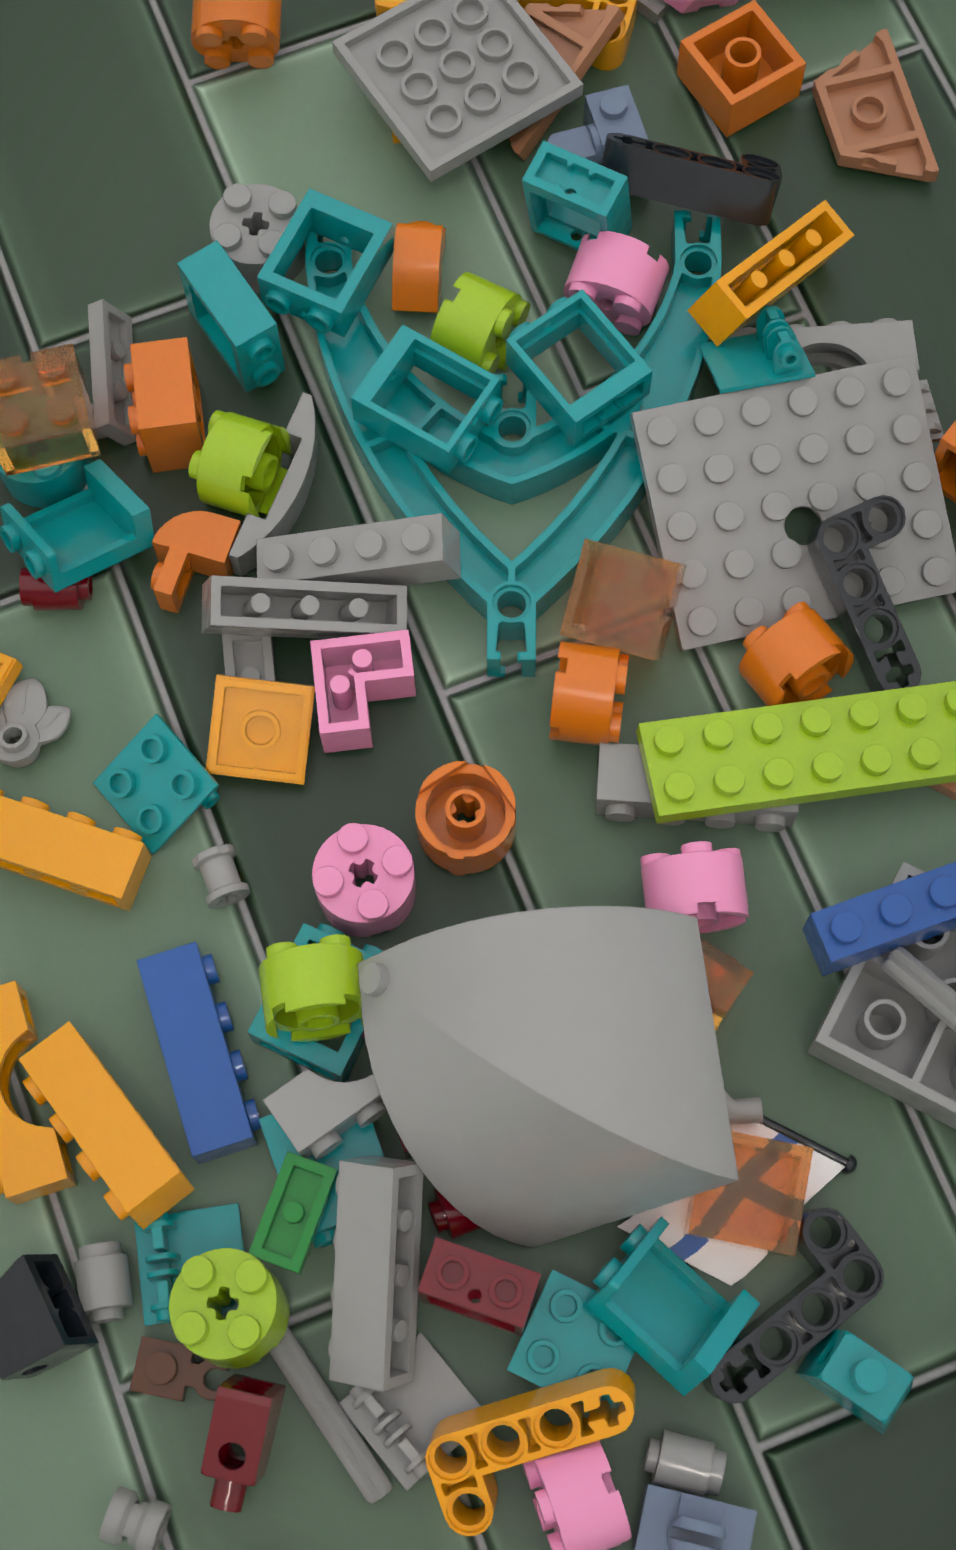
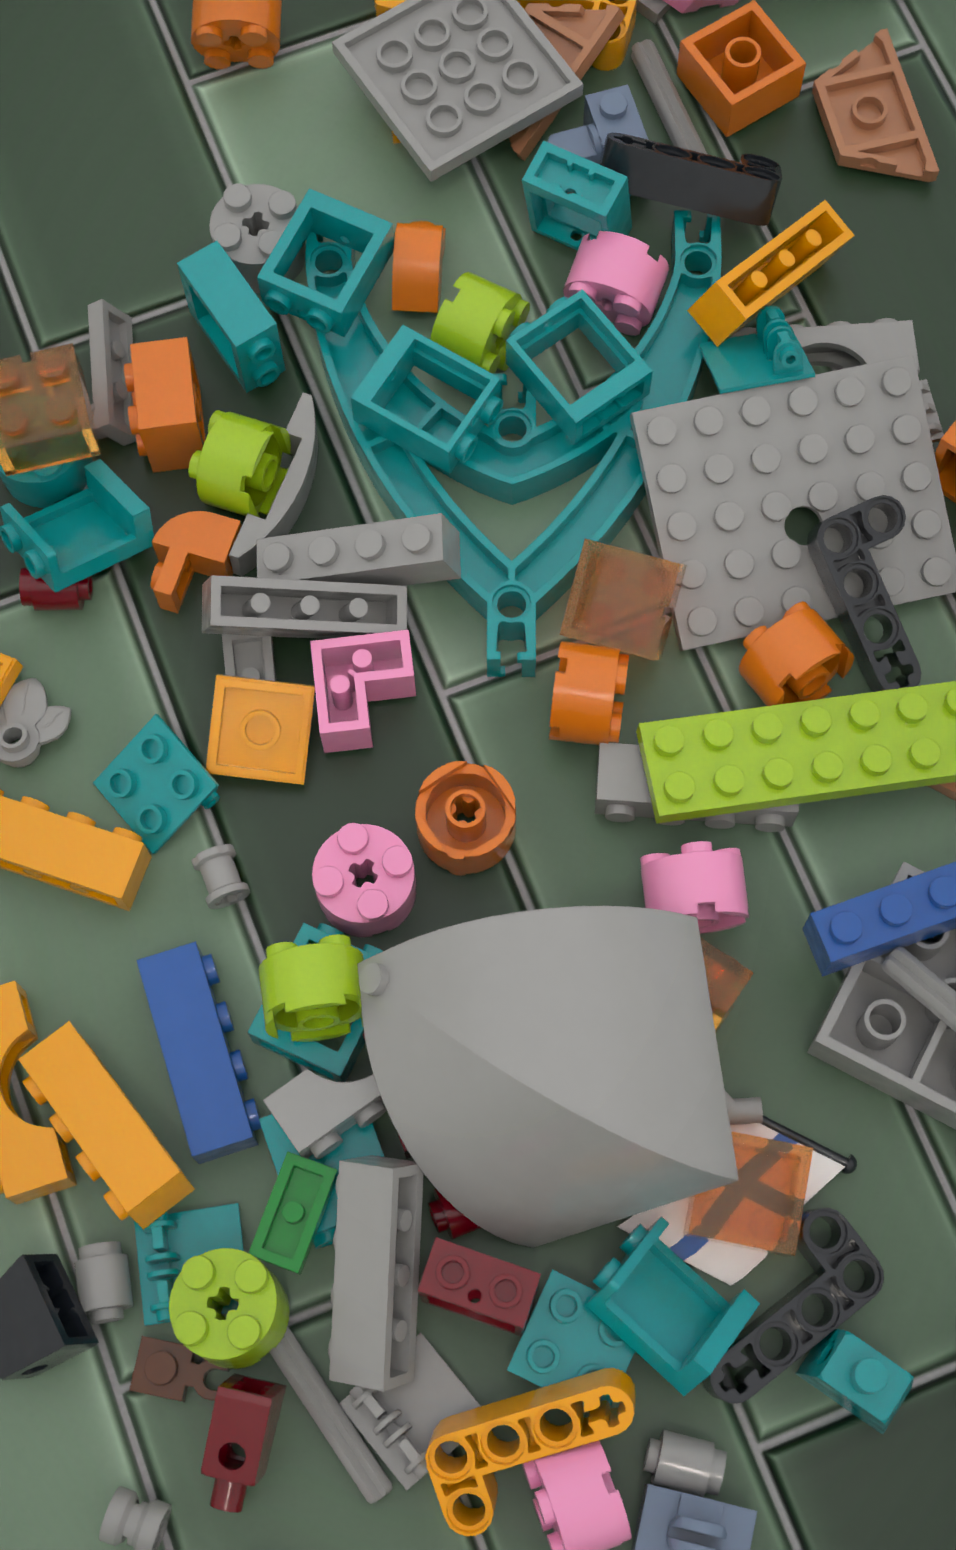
none -> light grey axle [631,39,707,154]

